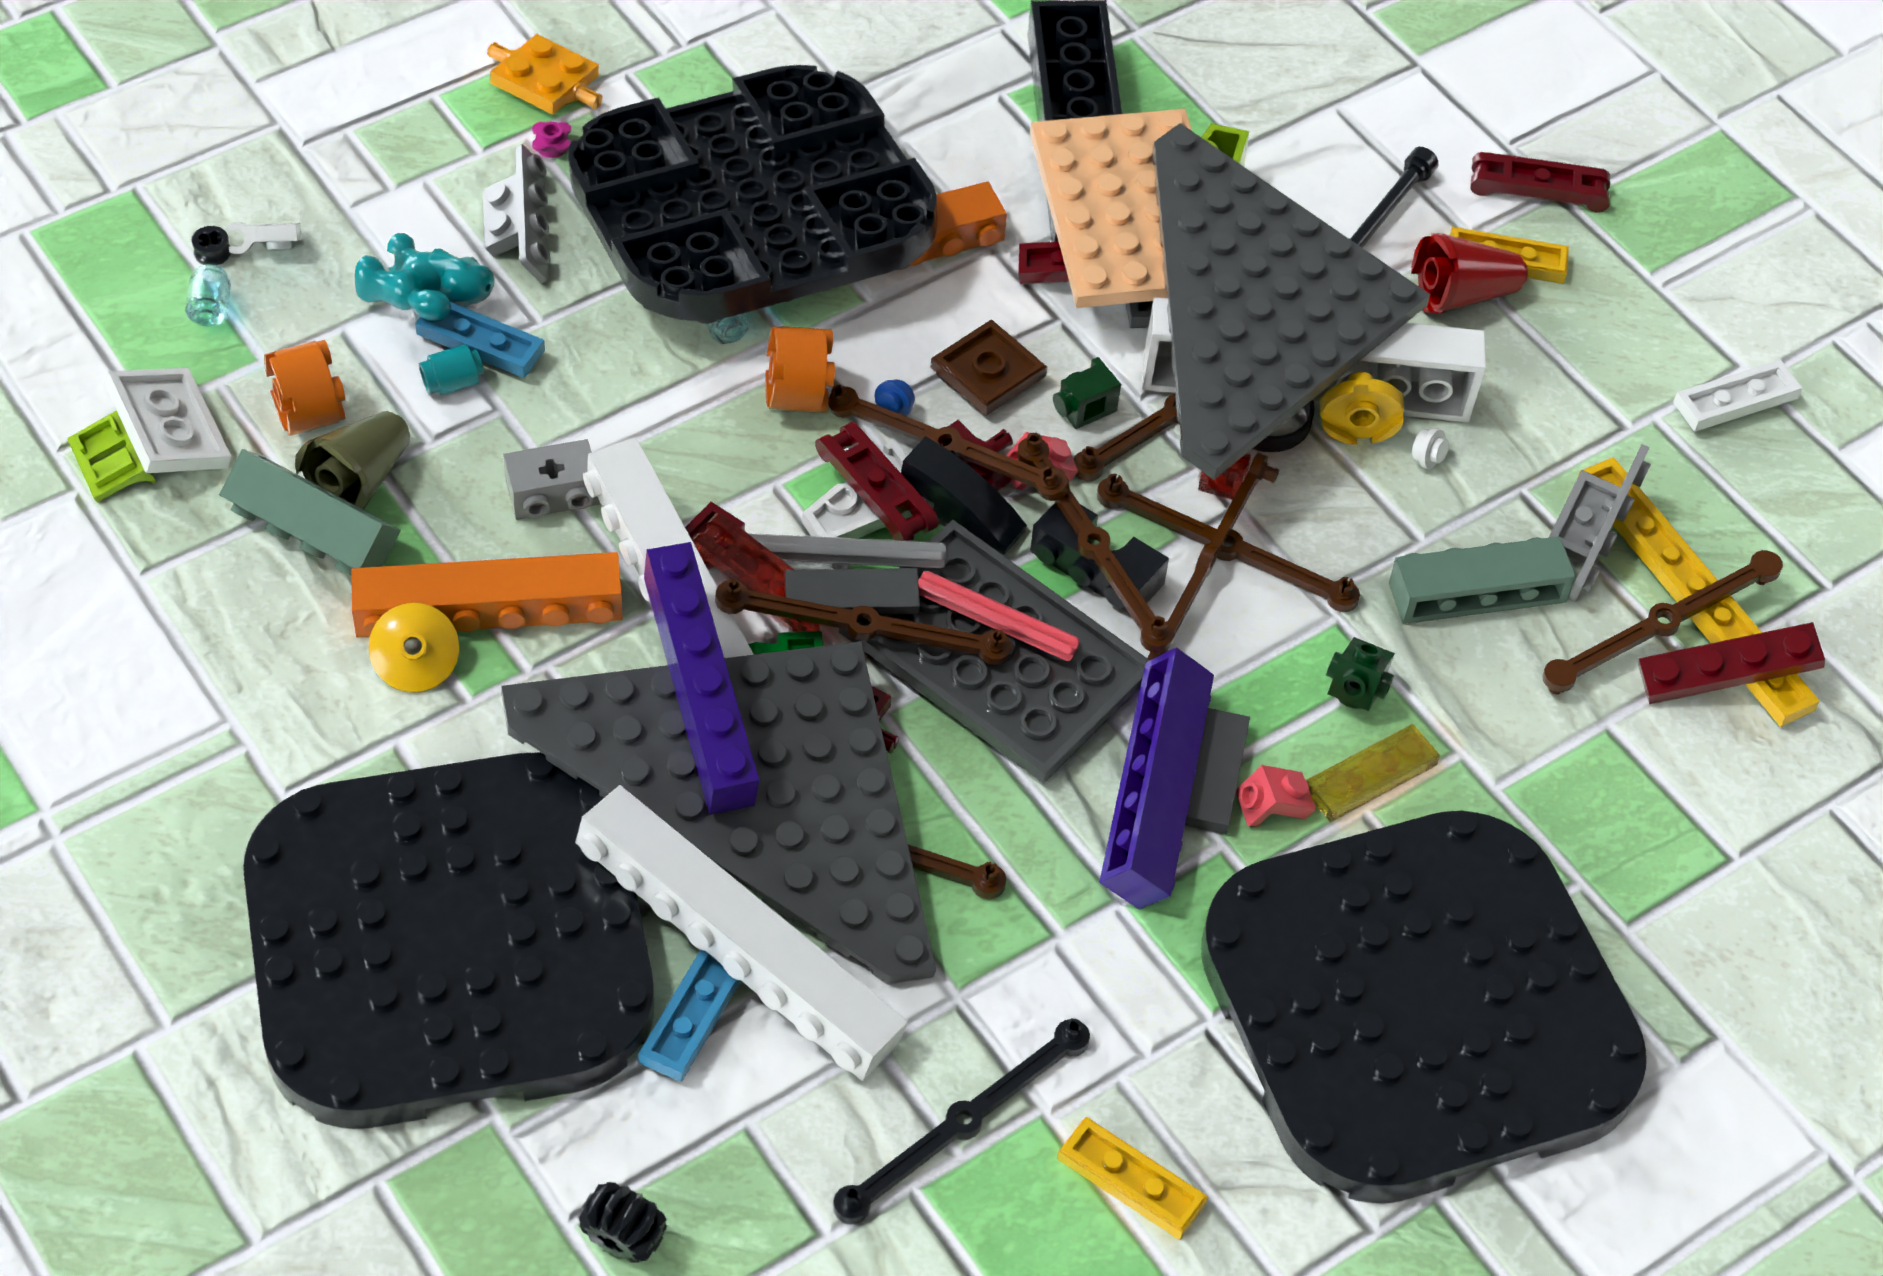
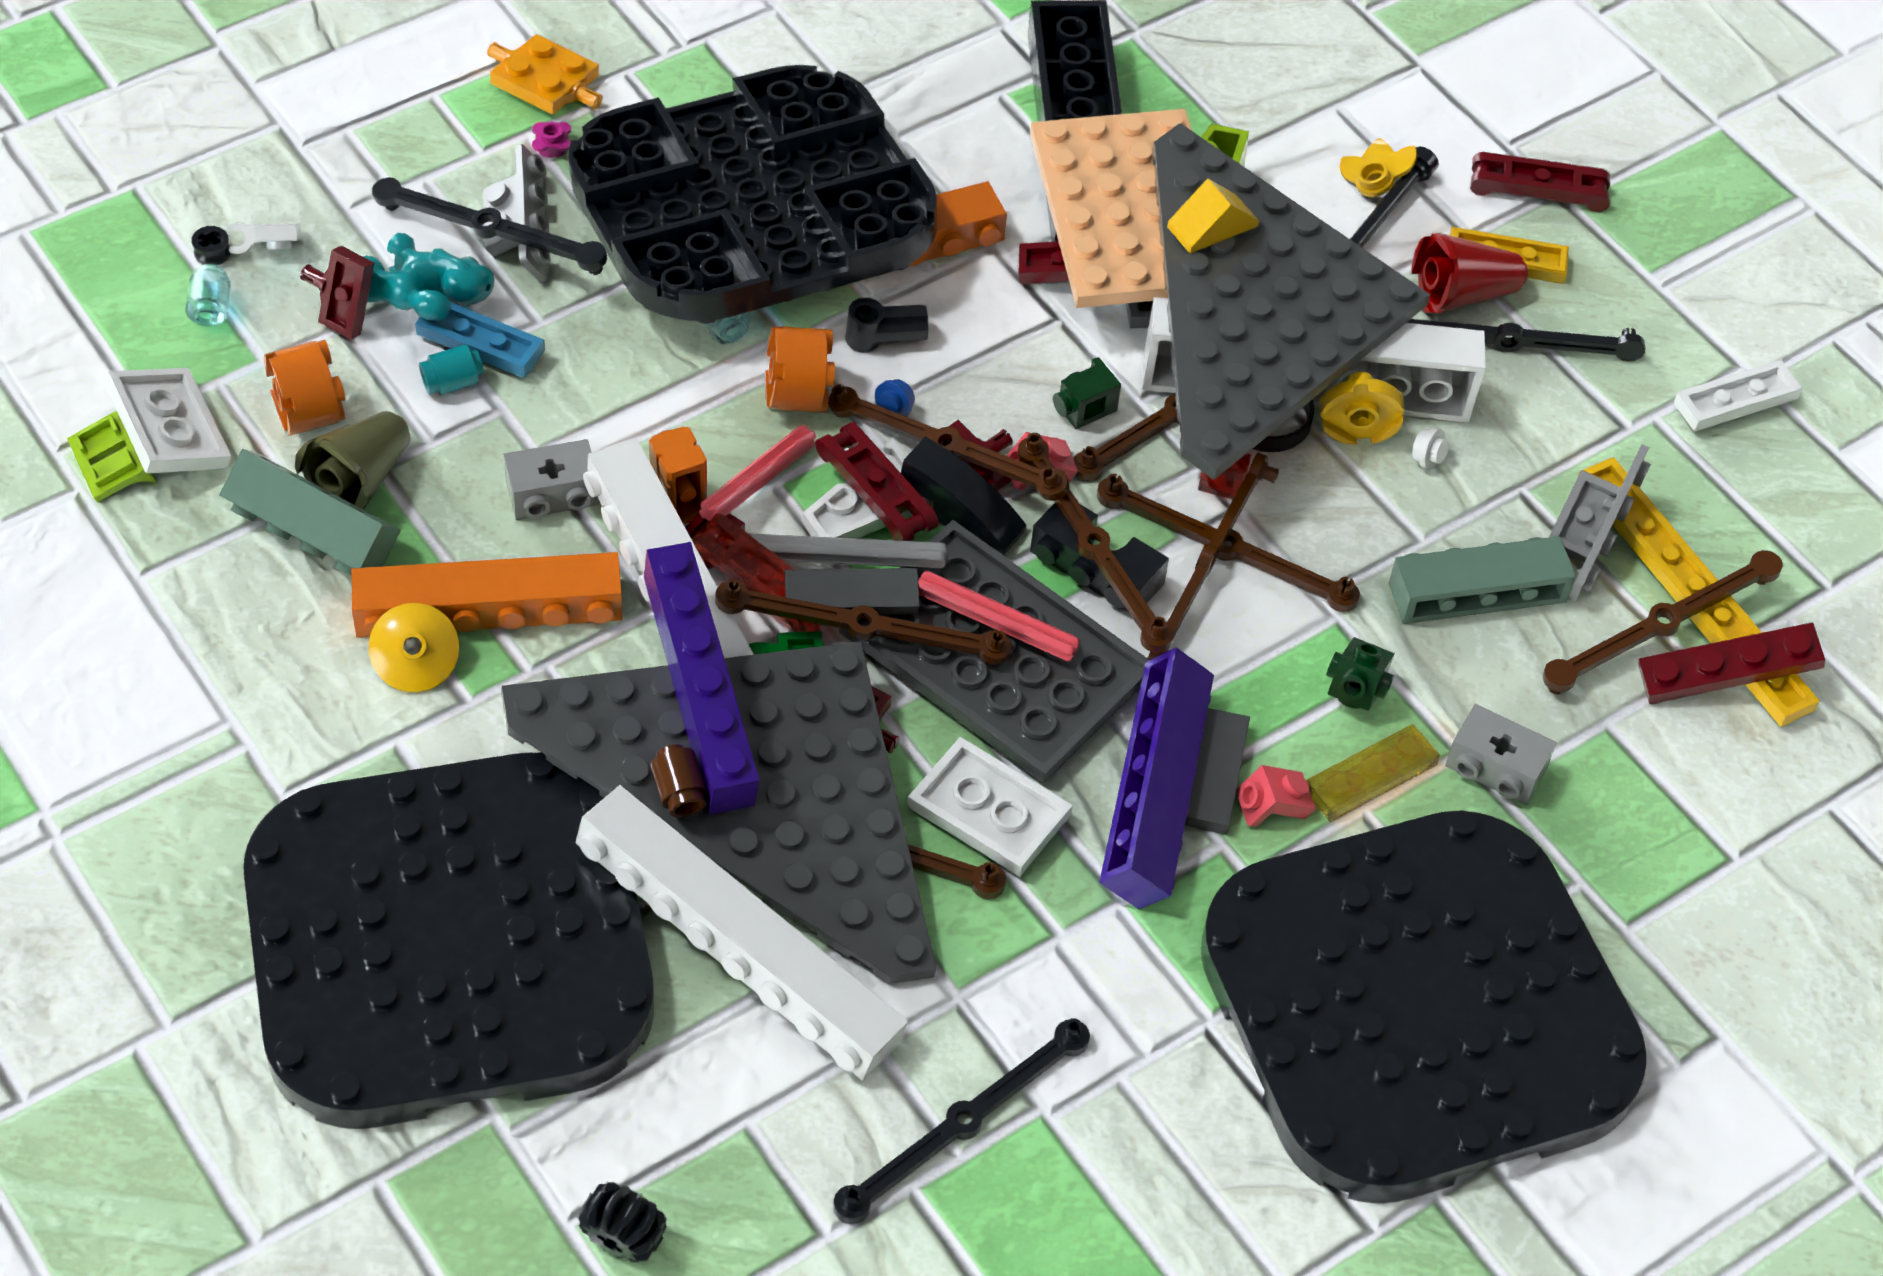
dark azure plate [638,950,741,1082] -> none
reddish brown plate [930,319,1047,416] -> none
yellow tile [1057,1116,1209,1240] -> none
none -> dark red plate [300,246,375,340]
none -> black piece [372,177,607,275]
none -> orange brick [649,426,707,525]
none -> reddish brown brick [650,744,708,818]
none -> coral axle [699,425,816,524]
none -> black piece [845,297,929,352]
none -> white plate [907,737,1073,877]
none -> yellow slope [1167,179,1259,254]
none -> yellow plate [1340,138,1417,197]
none -> black piece [1407,319,1645,361]
none -> light grey brick [1445,704,1557,805]

